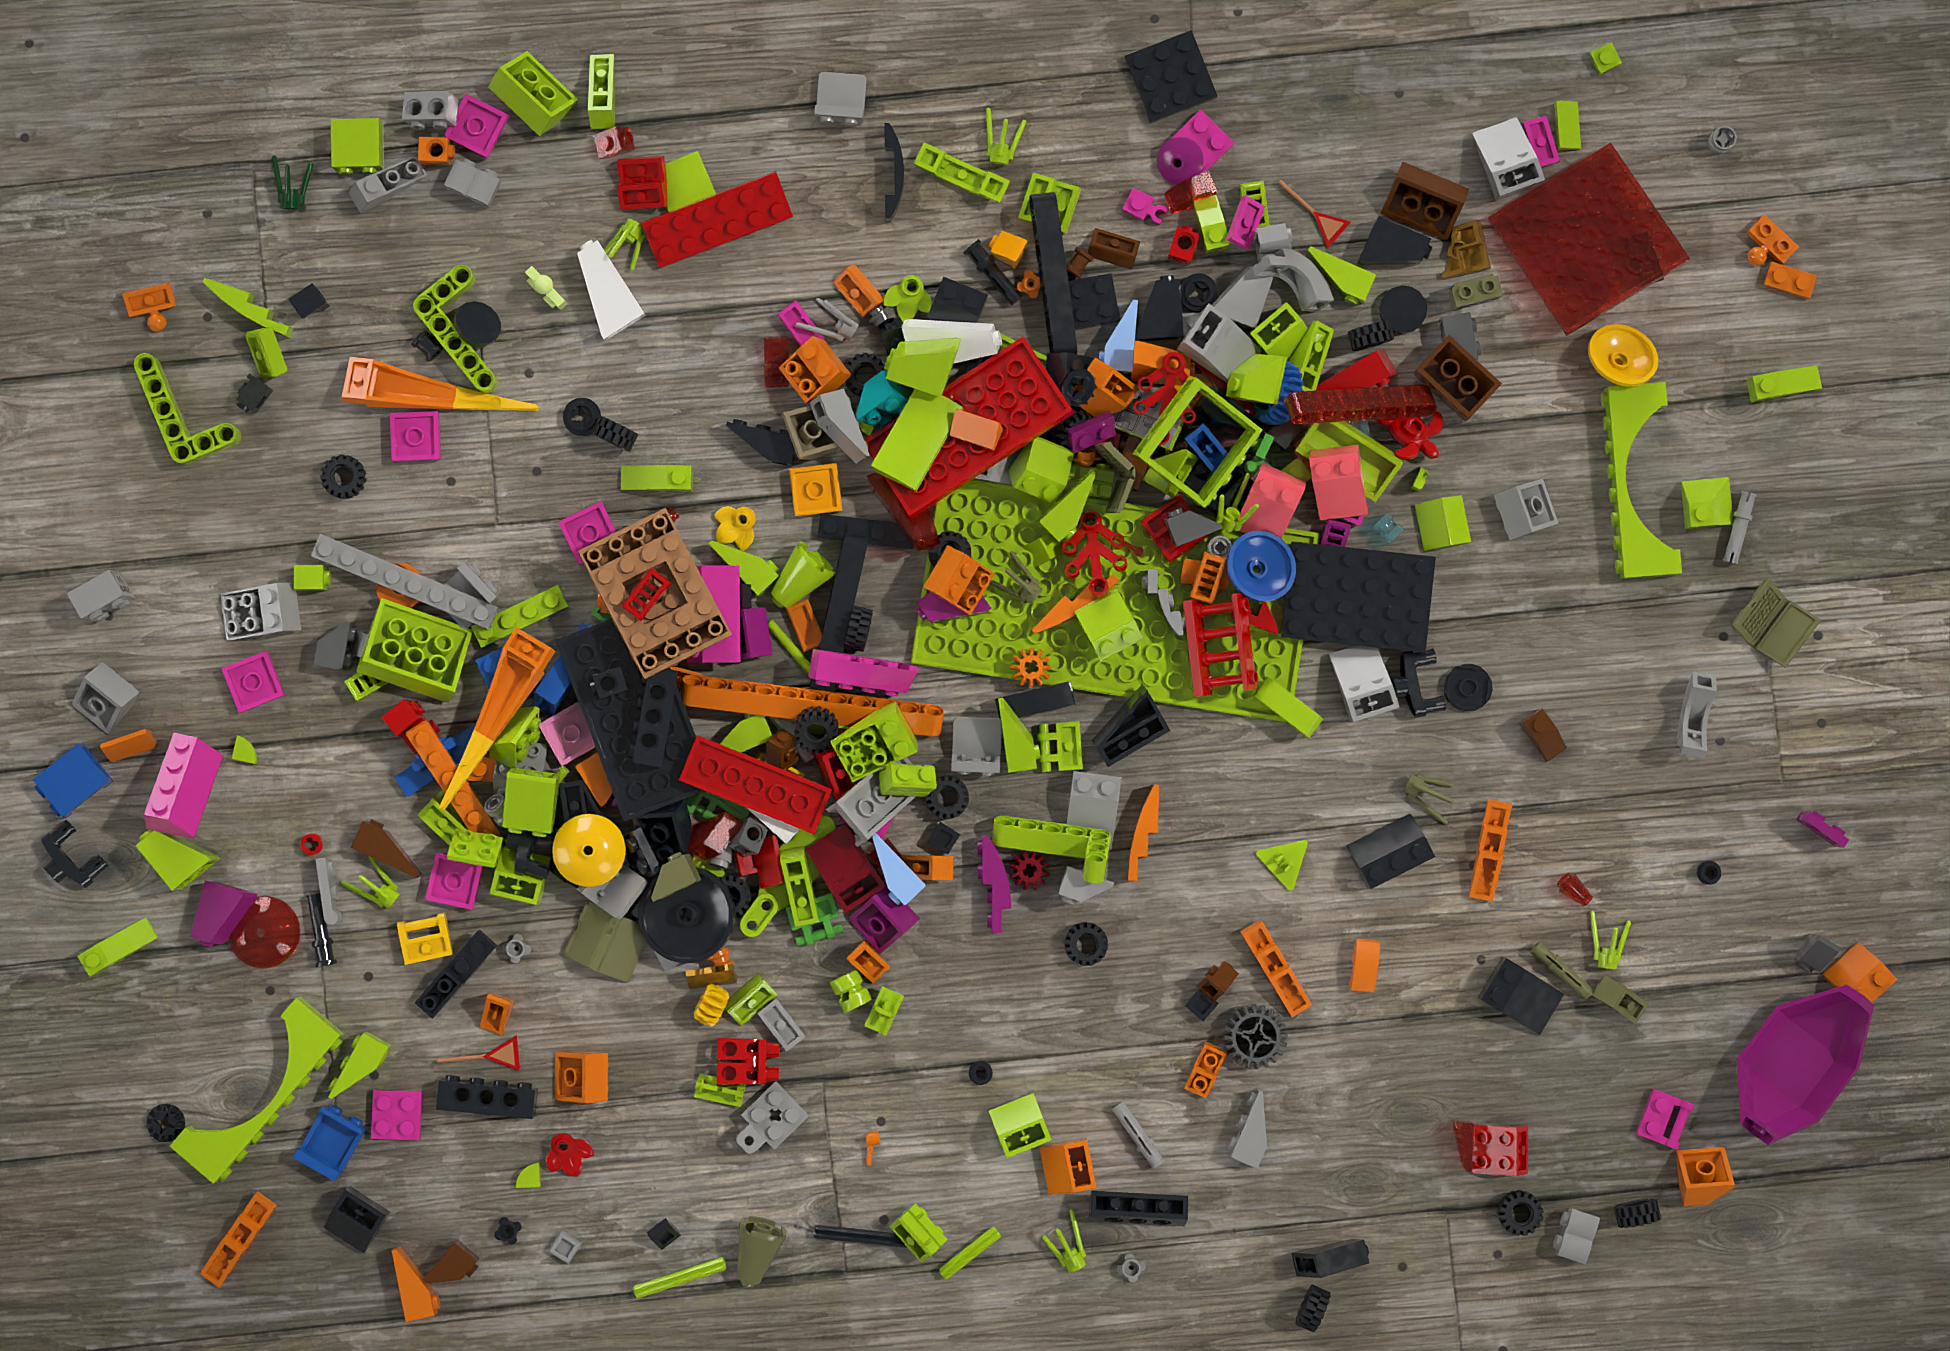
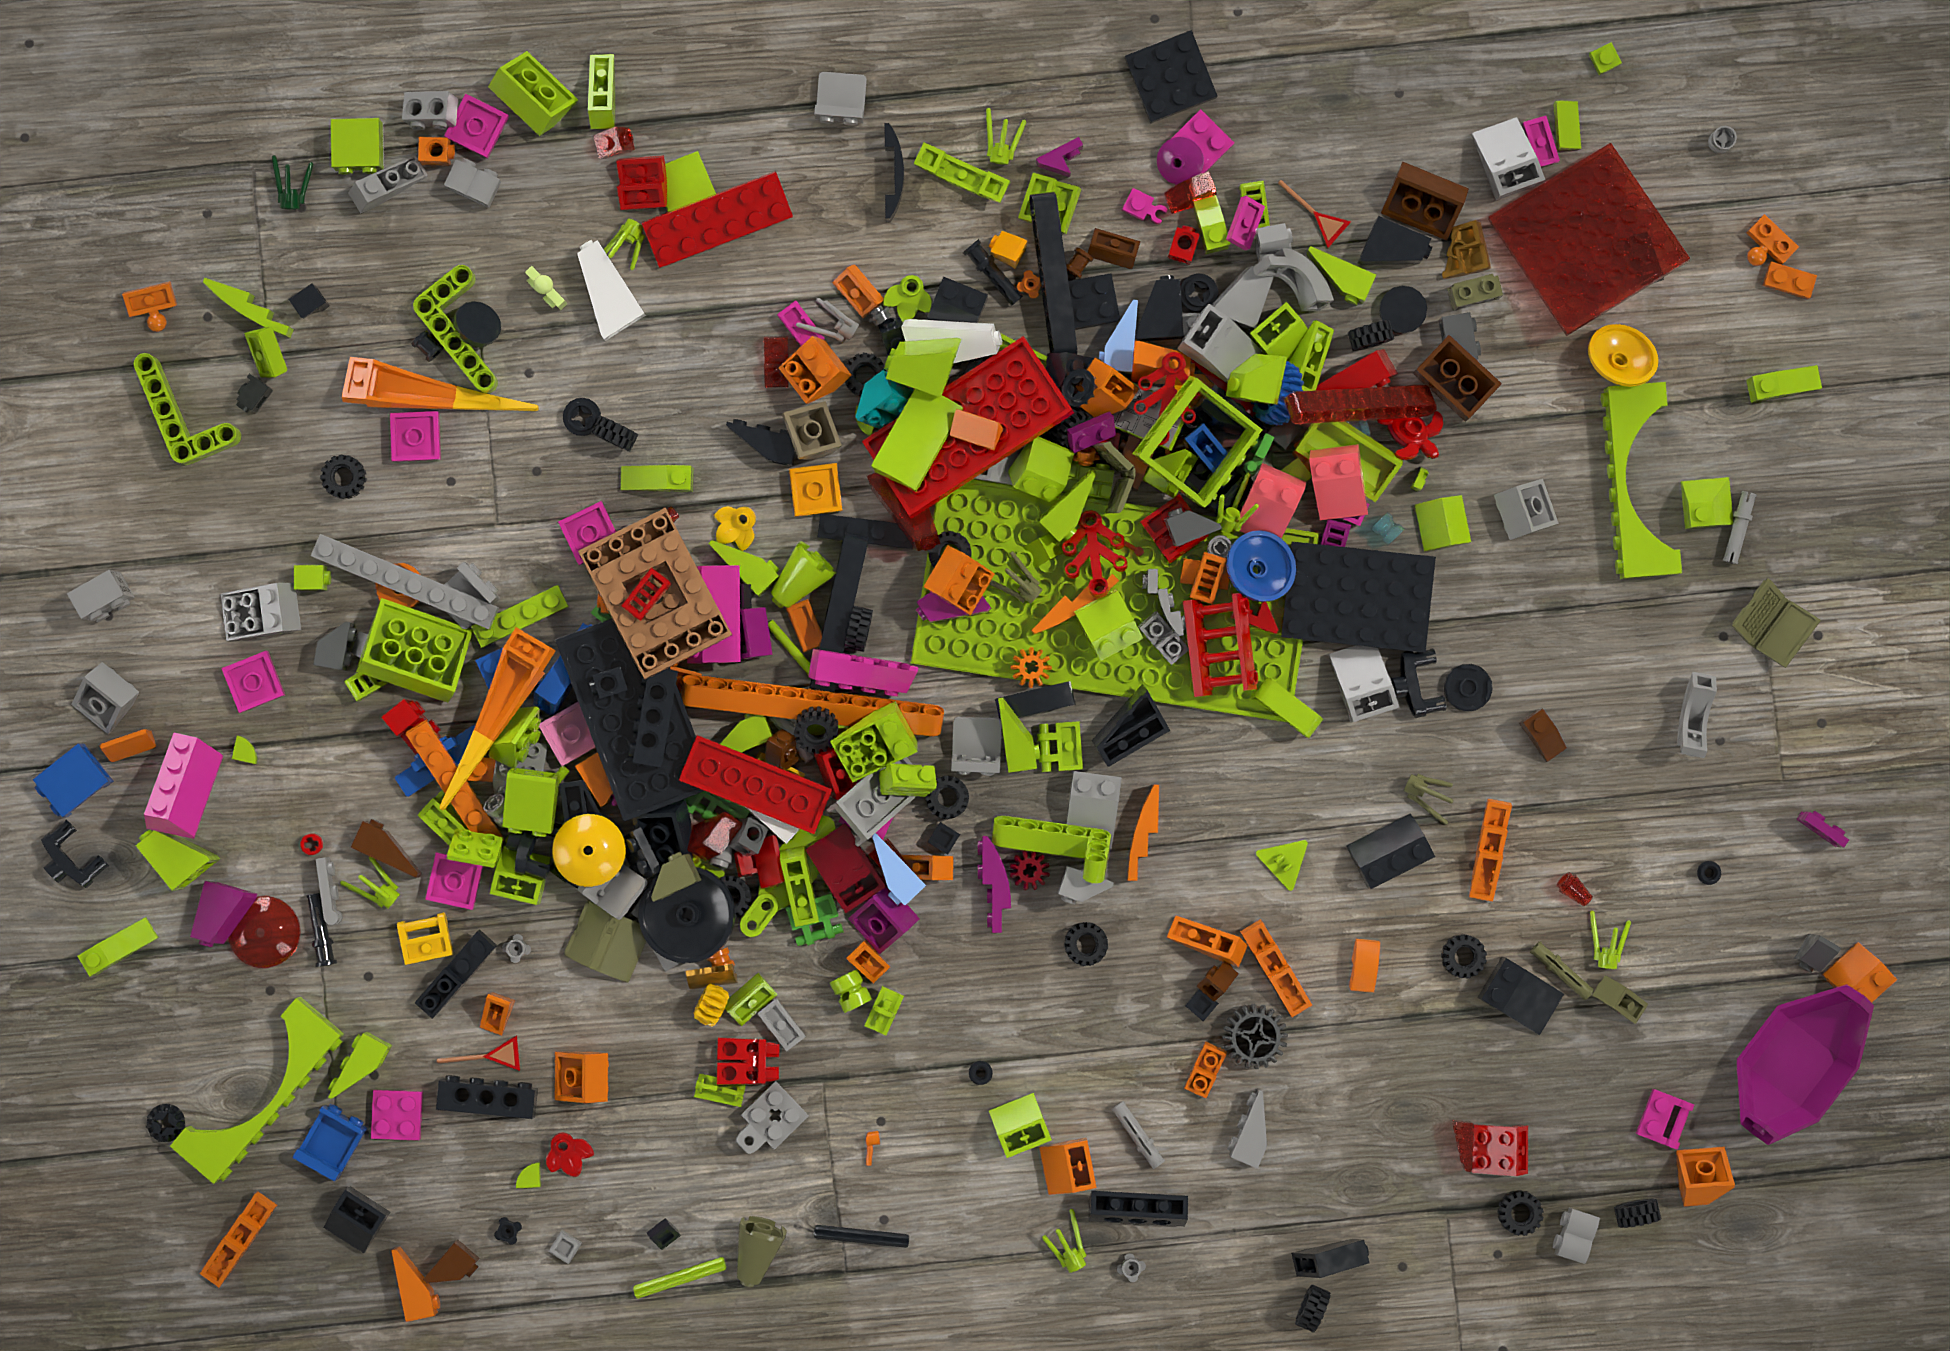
light grey slope [810,389,870,464] -> none
lime brick [889,1203,948,1263] -> none
lime axle [939,1227,1001,1279] -> none
none -> magenta slope [1036,137,1083,177]
none -> light grey slope [1138,611,1189,665]
none -> orange slope [1167,916,1248,967]
none -> black tyre [1441,934,1487,978]

